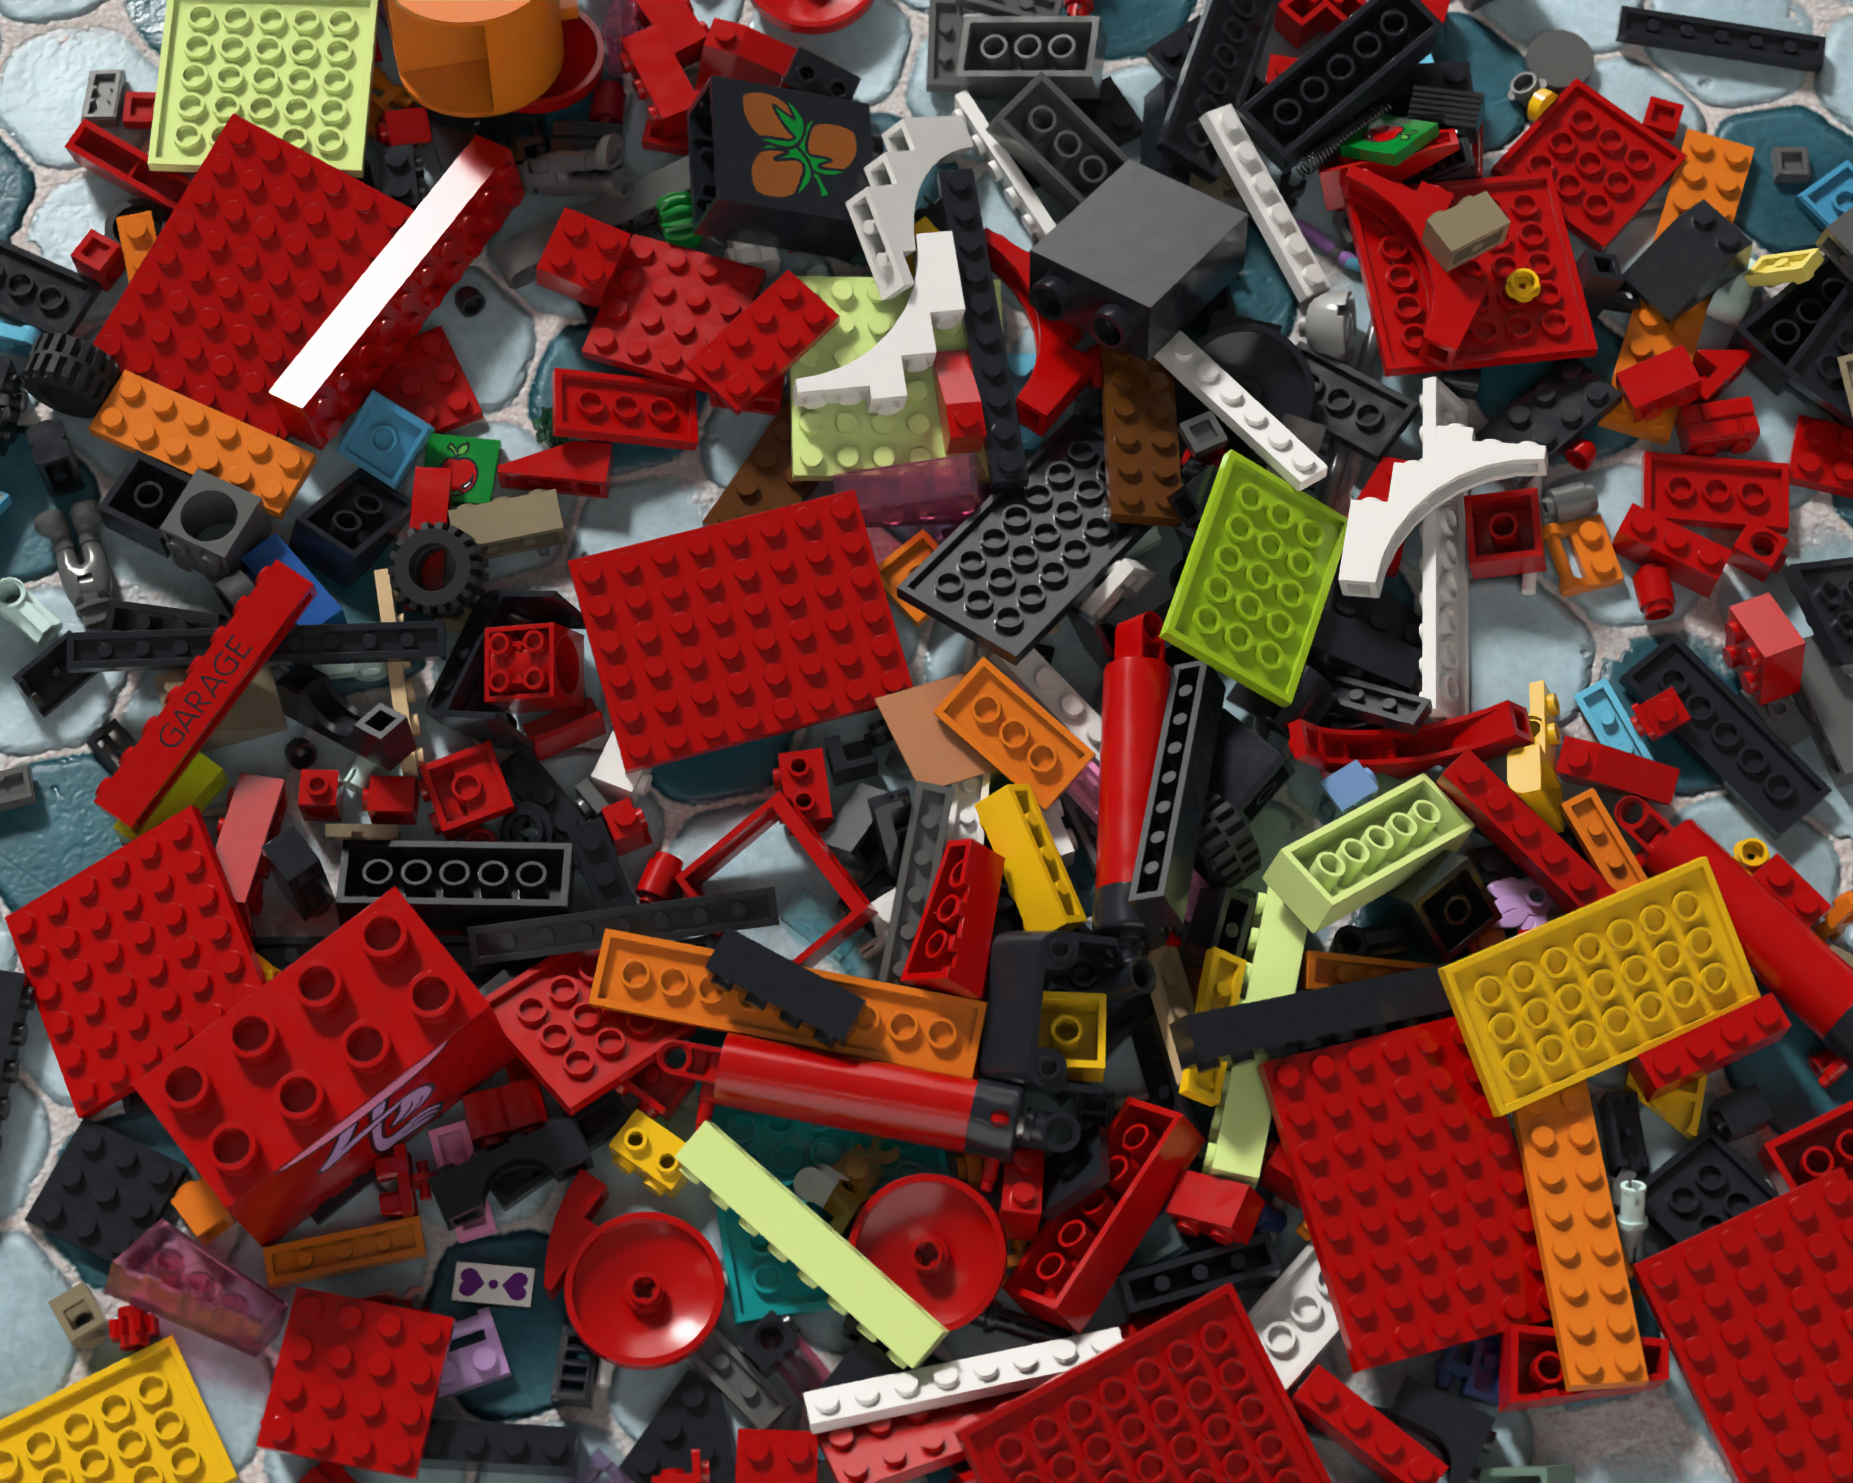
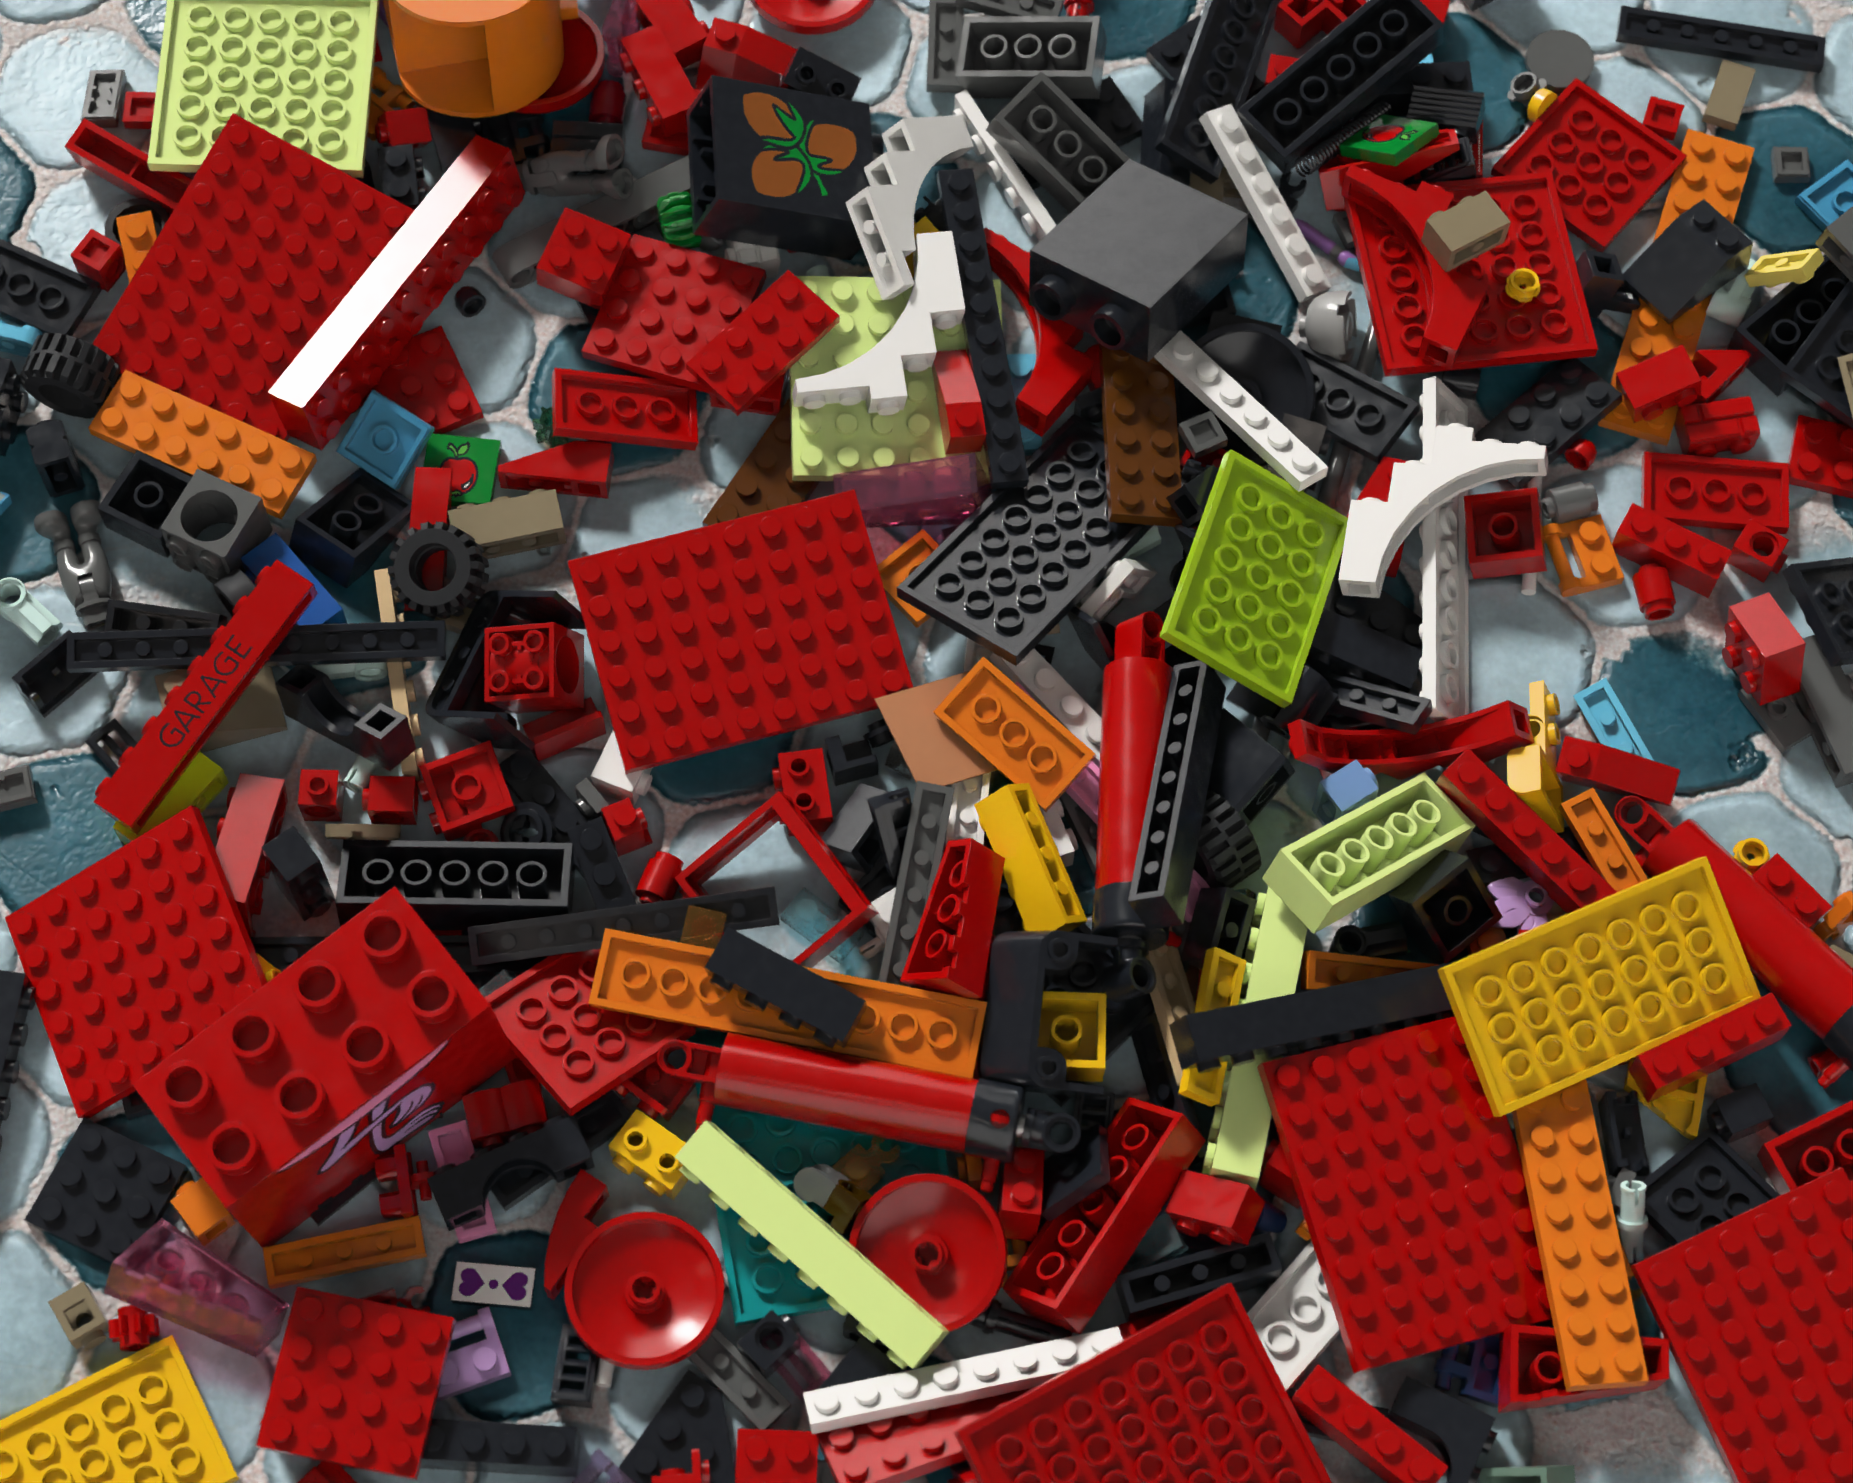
black hinge [284,737,317,770] -> none
black plate [1619,633,1832,840] -> none
red bracket [1630,686,1692,742] -> none
none -> clear orange plate [680,905,727,949]
none -> dark tan tile [1702,59,1756,132]

